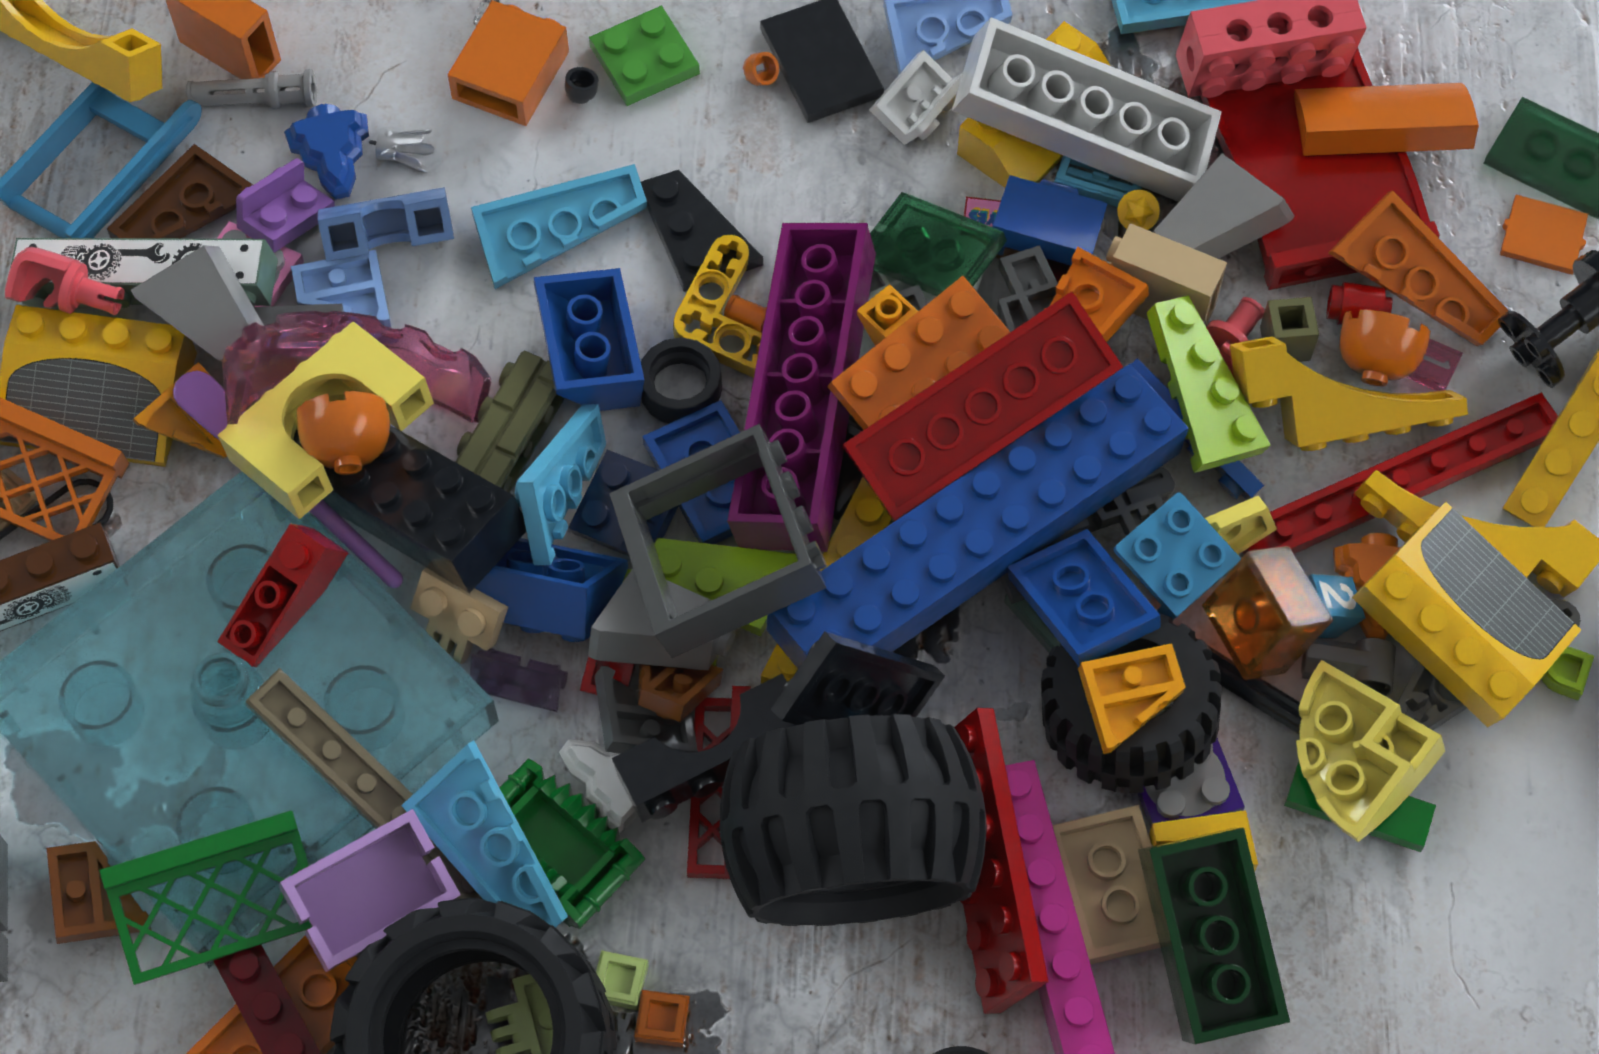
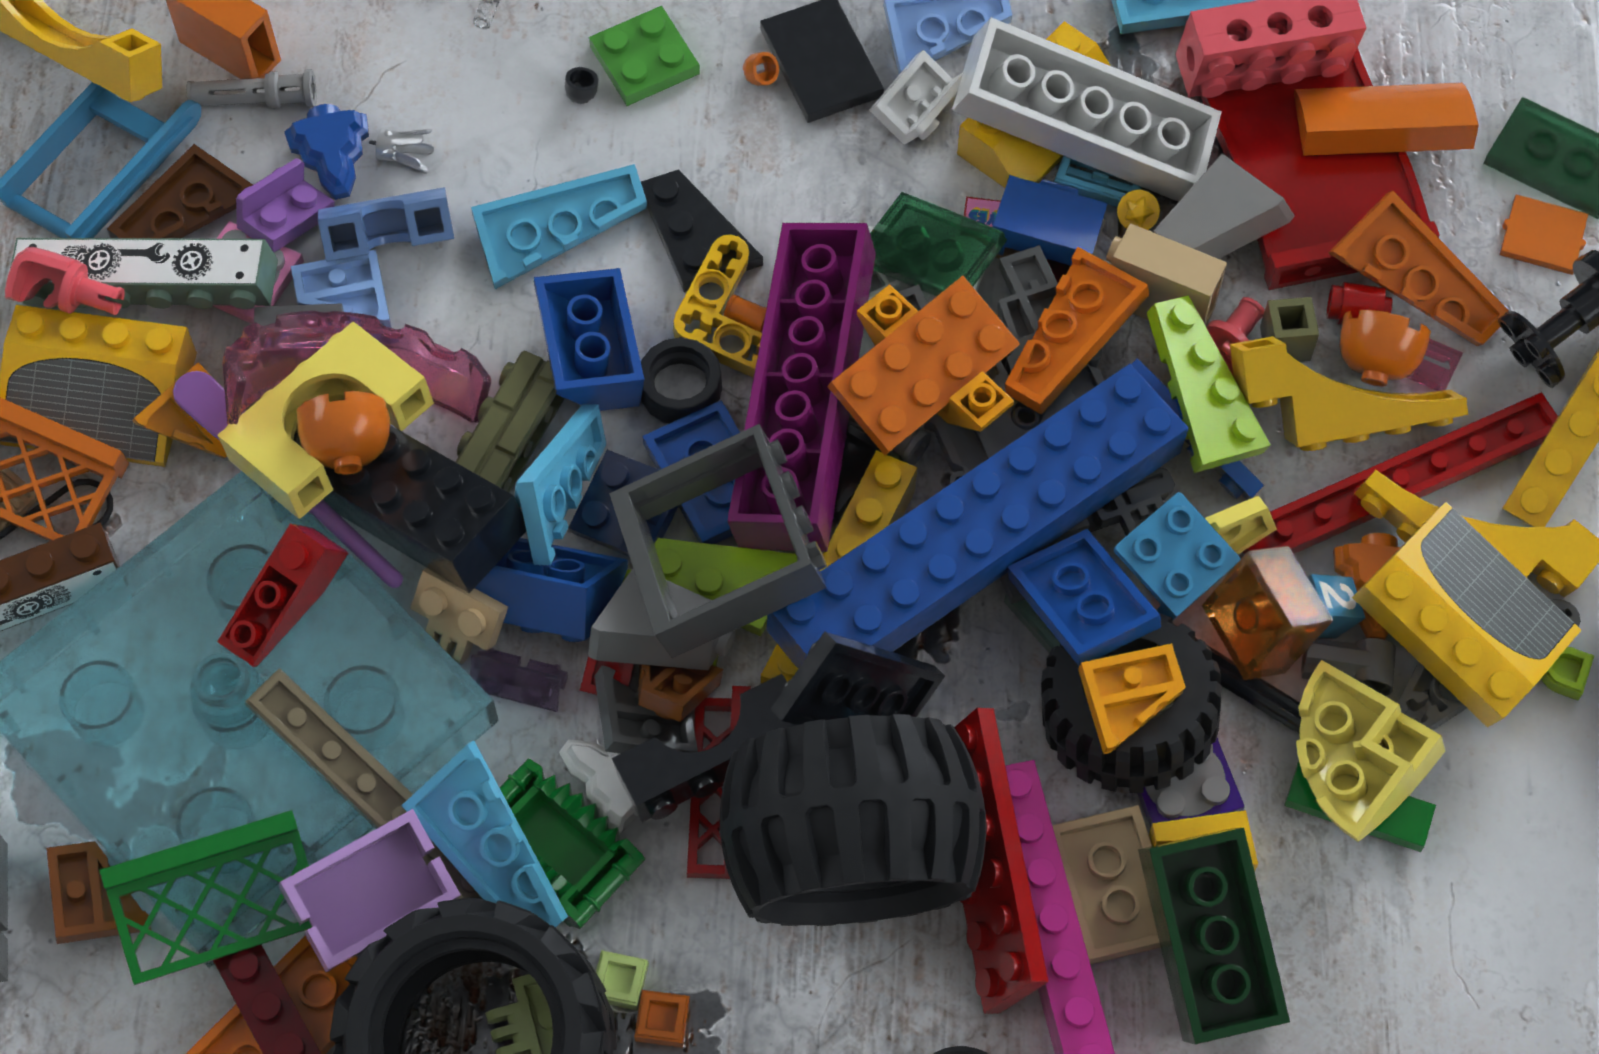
light grey slope [131,245,271,364] -> none
orange brick [448,0,569,126] -> none
red plate [842,291,1123,522] -> none

